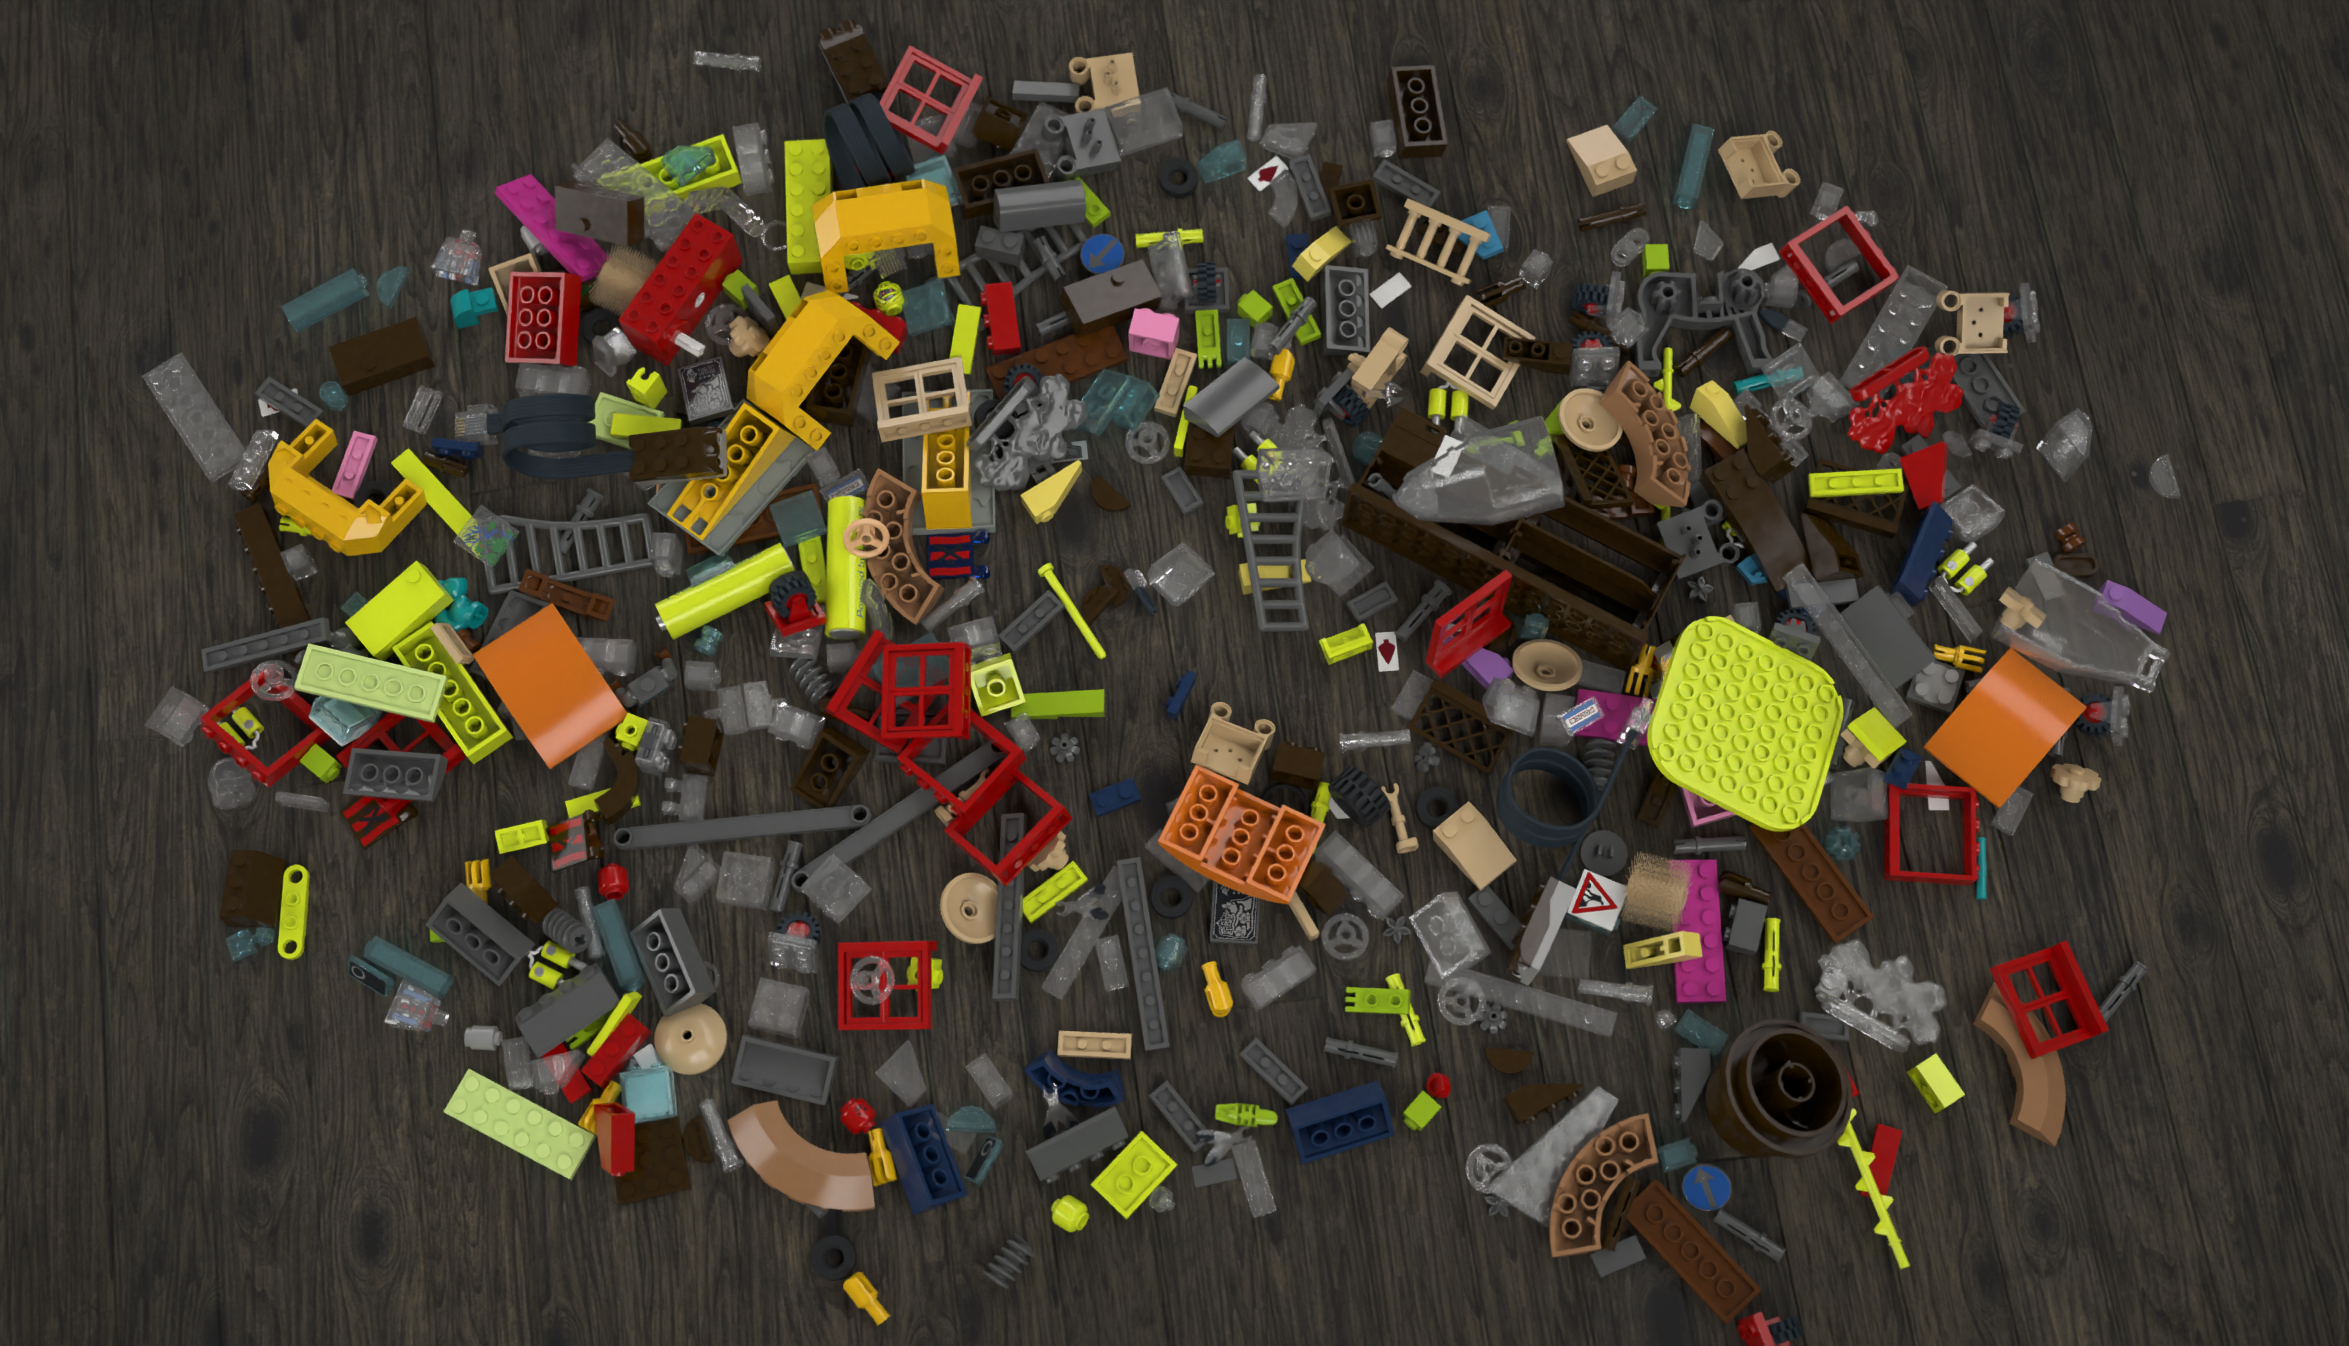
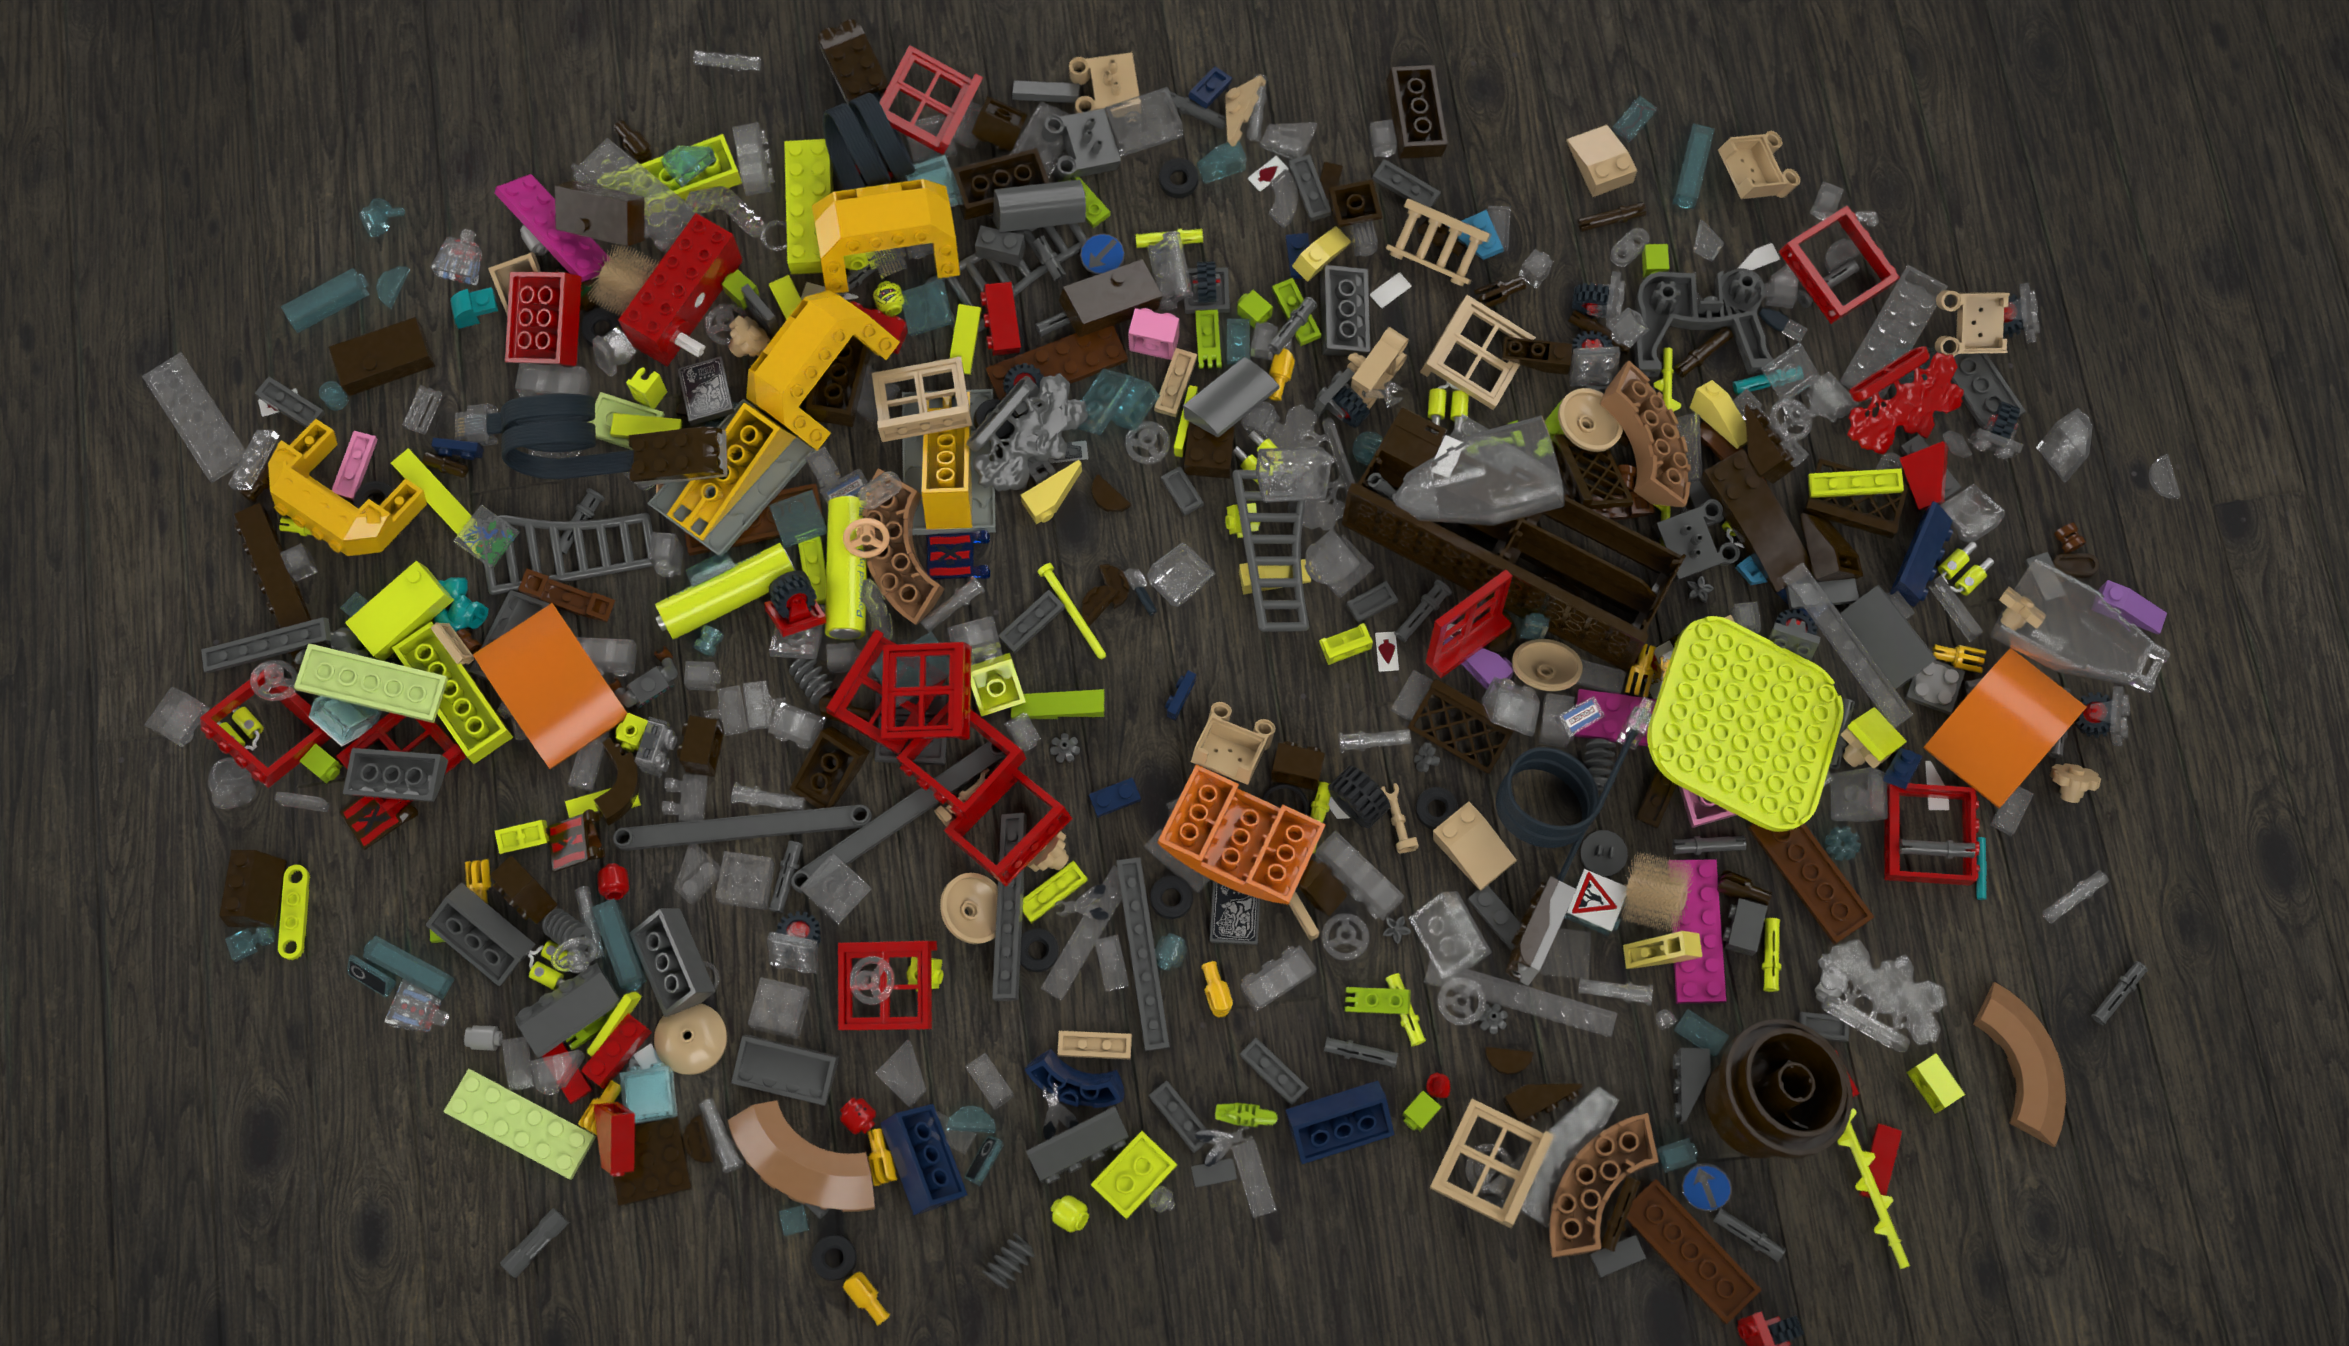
red window [1990,940,2109,1060] -> none
none -> clear light blue piece [359,198,405,237]
none -> dark grey axle [500,1208,569,1278]
none -> clear piece [551,937,598,973]
none -> clear pin [731,783,805,811]
none -> clear light blue tile [779,1205,809,1236]
none -> clear plate [858,471,902,509]
none -> dark blue plate [1189,66,1232,109]
none -> tan wing [1225,75,1266,147]
none -> tan window [1430,1099,1554,1228]
none -> dark grey pin [1900,839,1975,859]
none -> clear pin [2042,870,2109,924]

